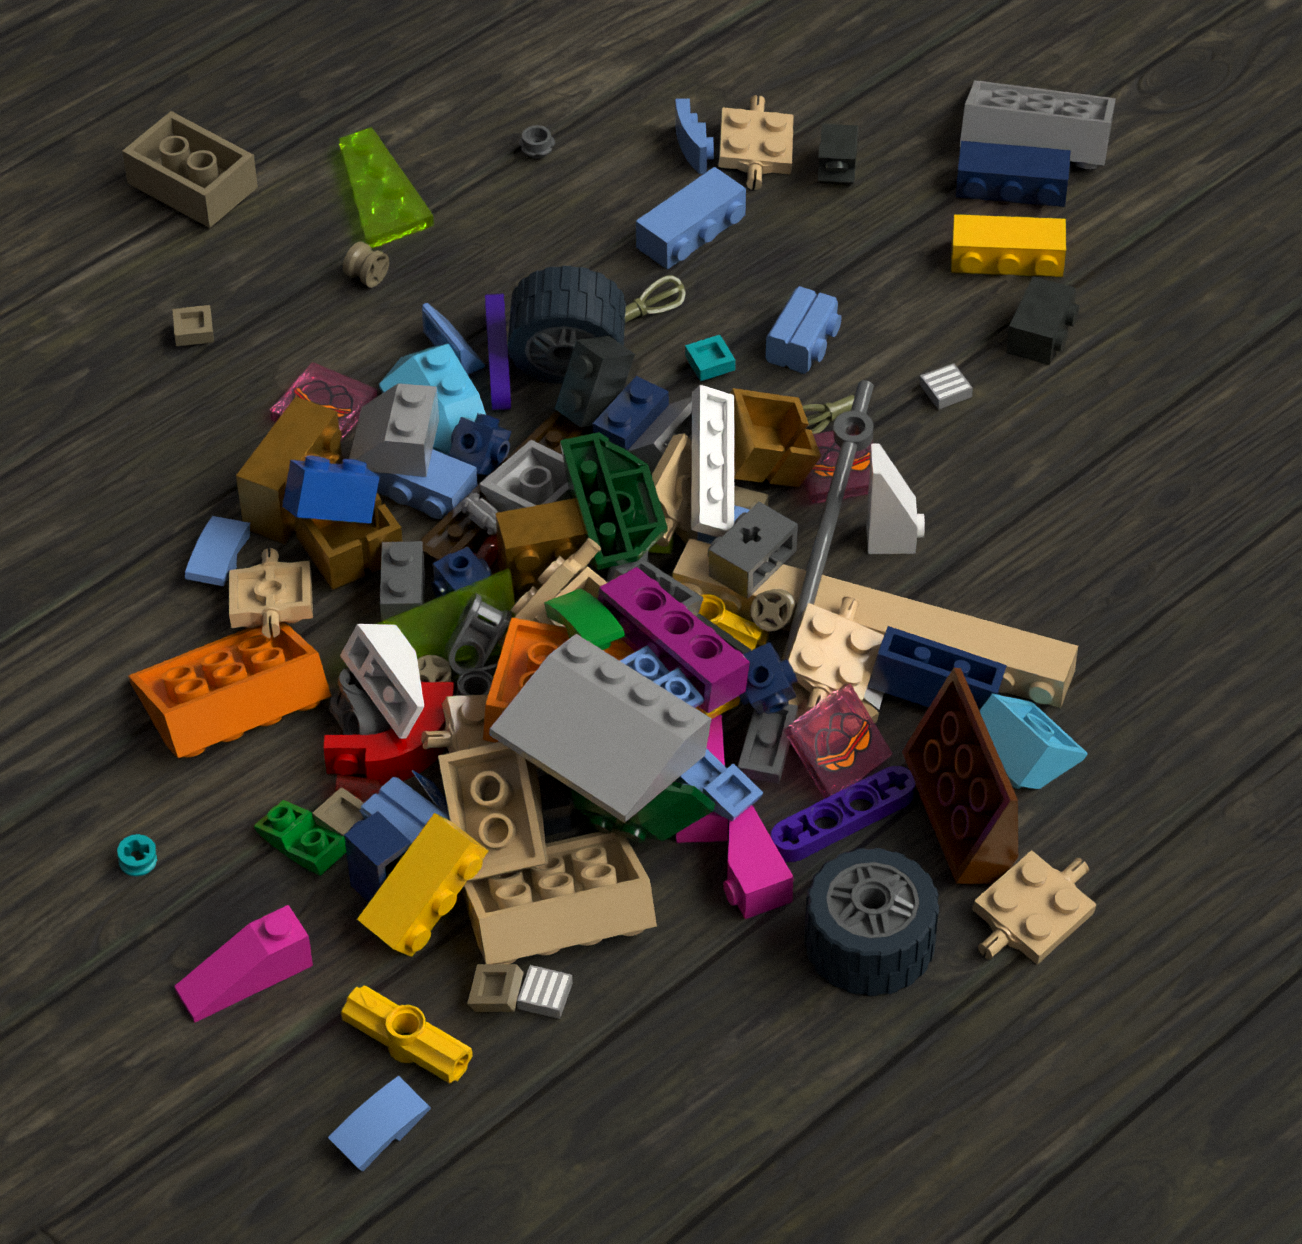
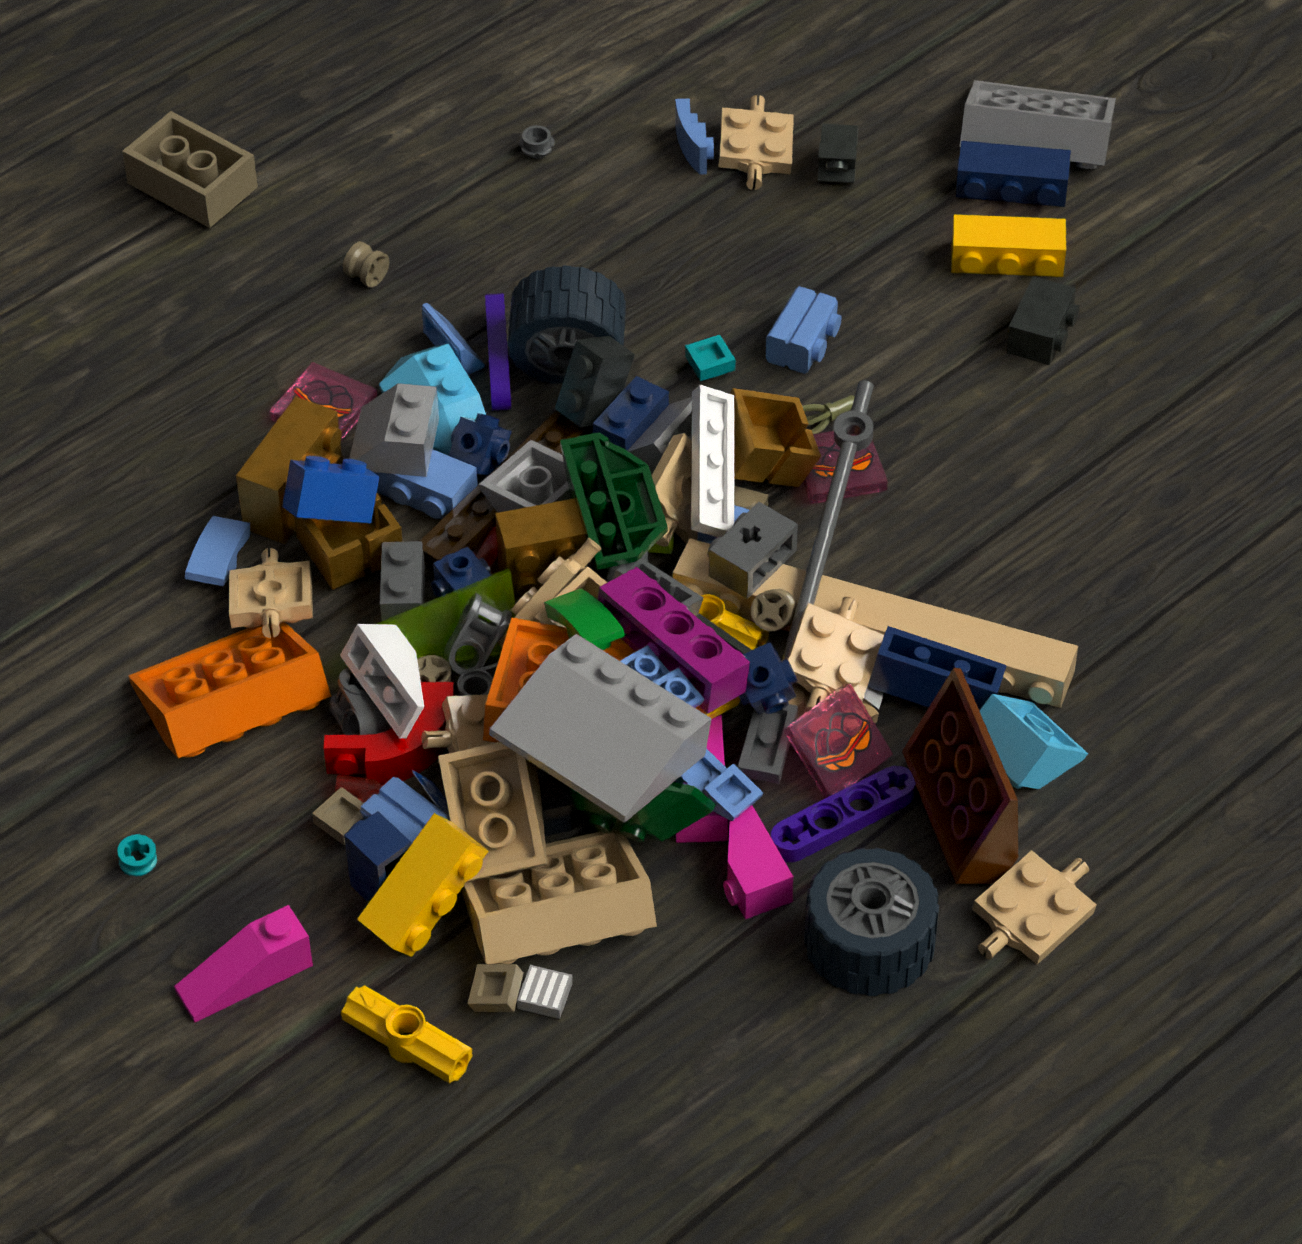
dark tan plate [172,305,214,346] -> none
green slope [254,800,346,876] -> none
medium blue slope [328,1076,431,1171] -> none
clear neon green wing [339,127,434,248] -> none
light grey piece [461,493,498,535] -> none
olive piece [625,275,685,323] -> none
medium blue brick [636,167,746,270] -> none
white slope [866,444,925,554] -> none
light grey tile [920,363,973,410] -> none

